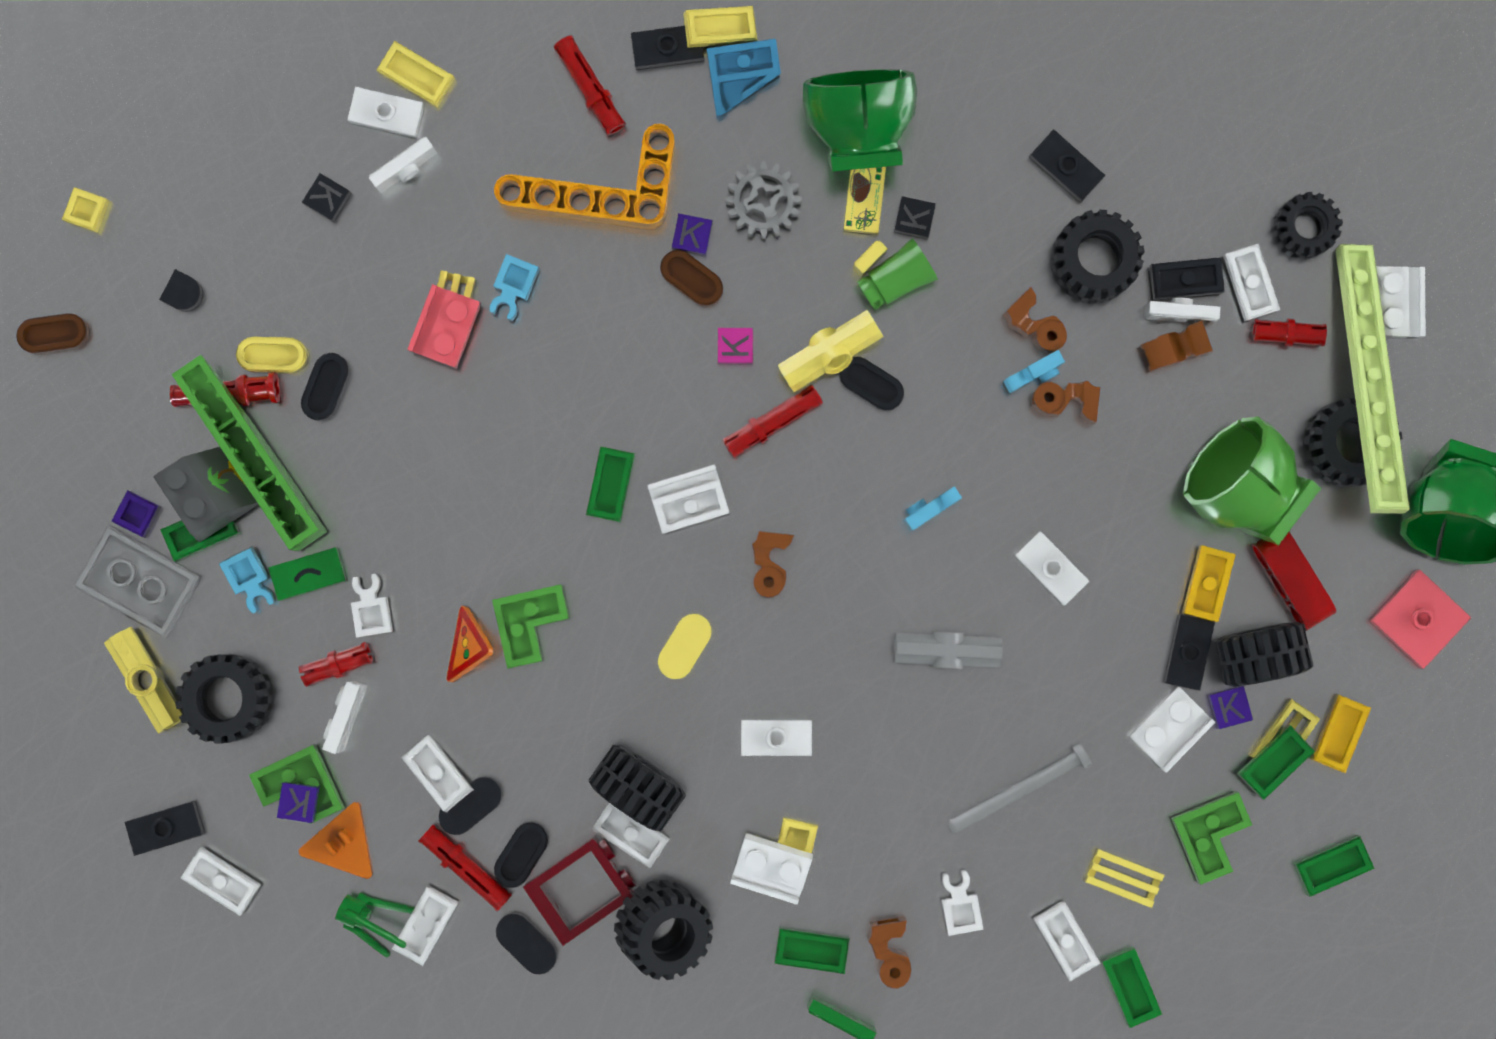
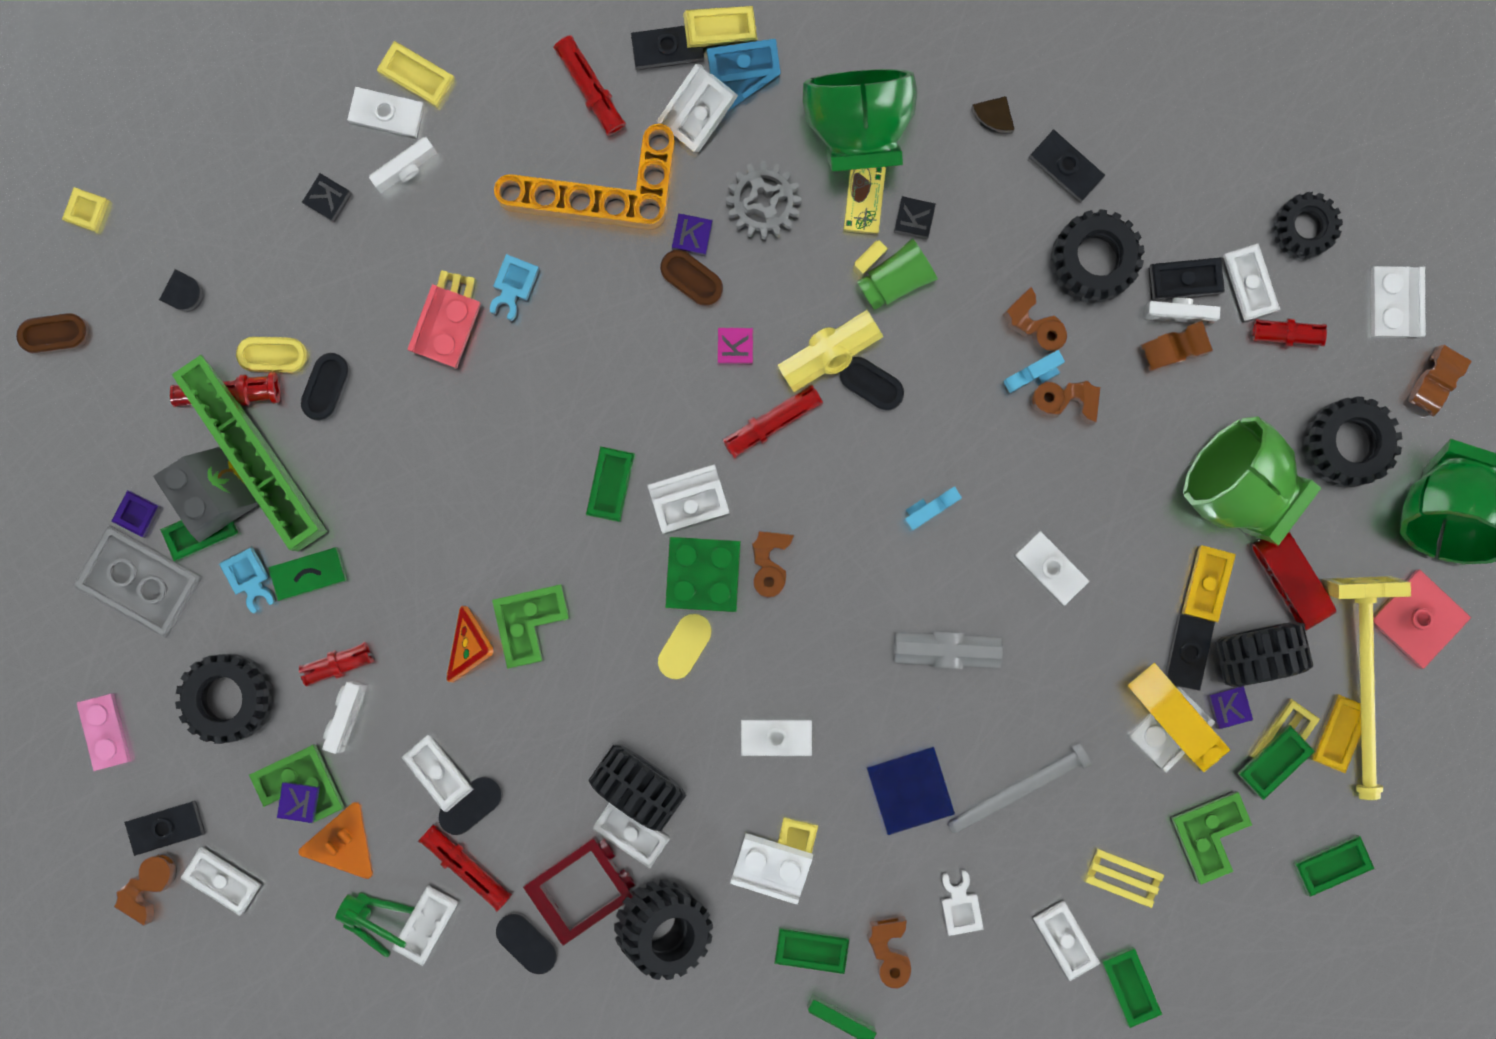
light yellow piece [104,627,183,734] -> none
white plate [351,574,393,638] -> none
black tile [494,821,549,888] -> none
yellowish green tile [1335,244,1410,514] -> none
none -> bright pink plate [77,693,131,771]
none -> dark orange leg [114,854,176,926]
none -> white plate [657,64,738,152]
none -> green brick [665,537,741,612]
none -> clear blue plate [866,746,955,835]
none -> dark brown tile [972,96,1015,133]
none -> yellow arch [1128,662,1230,772]
none -> light yellow tile [1321,576,1411,800]
none -> dark orange leg [1408,345,1472,416]

